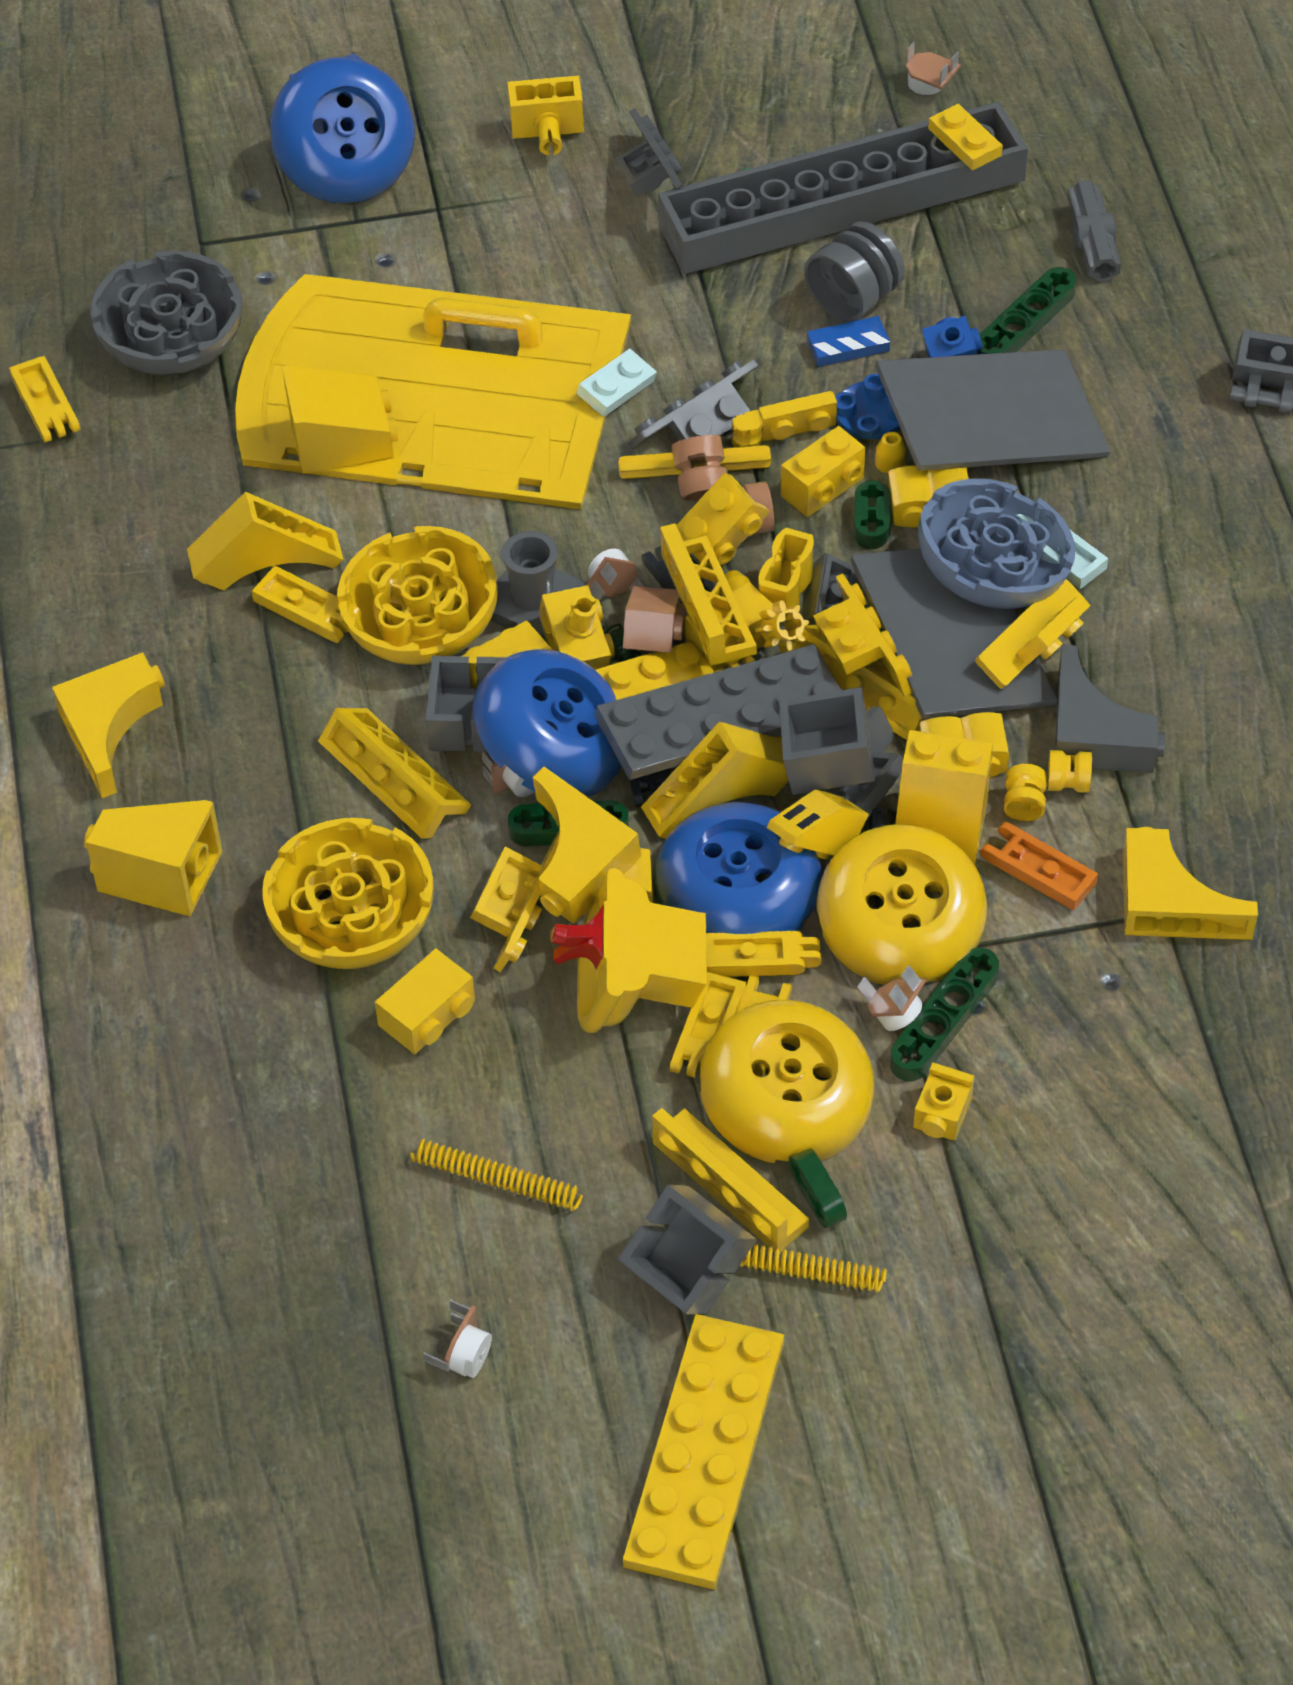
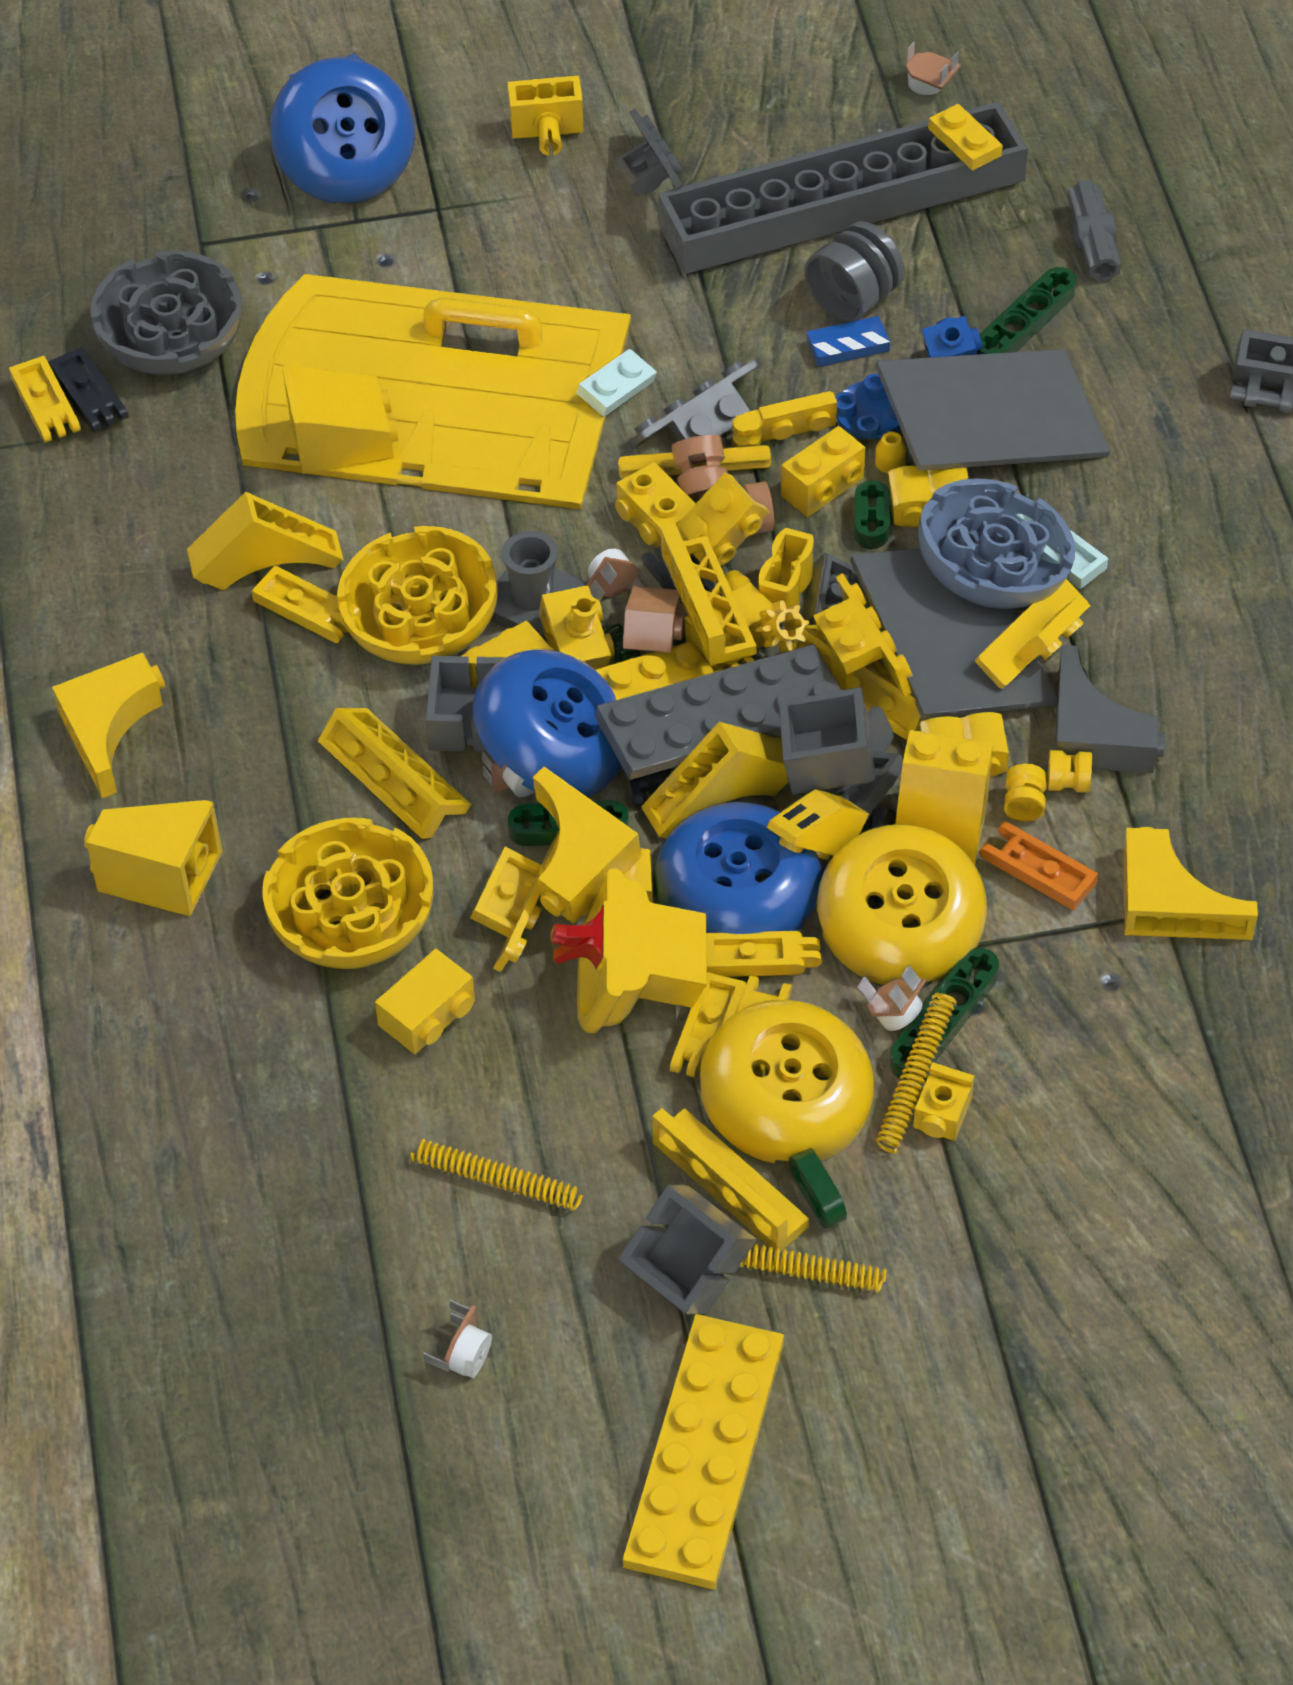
none -> black hinge [48,347,129,433]
none -> yellow brick [615,462,696,548]
none -> yellow piece [875,992,957,1154]

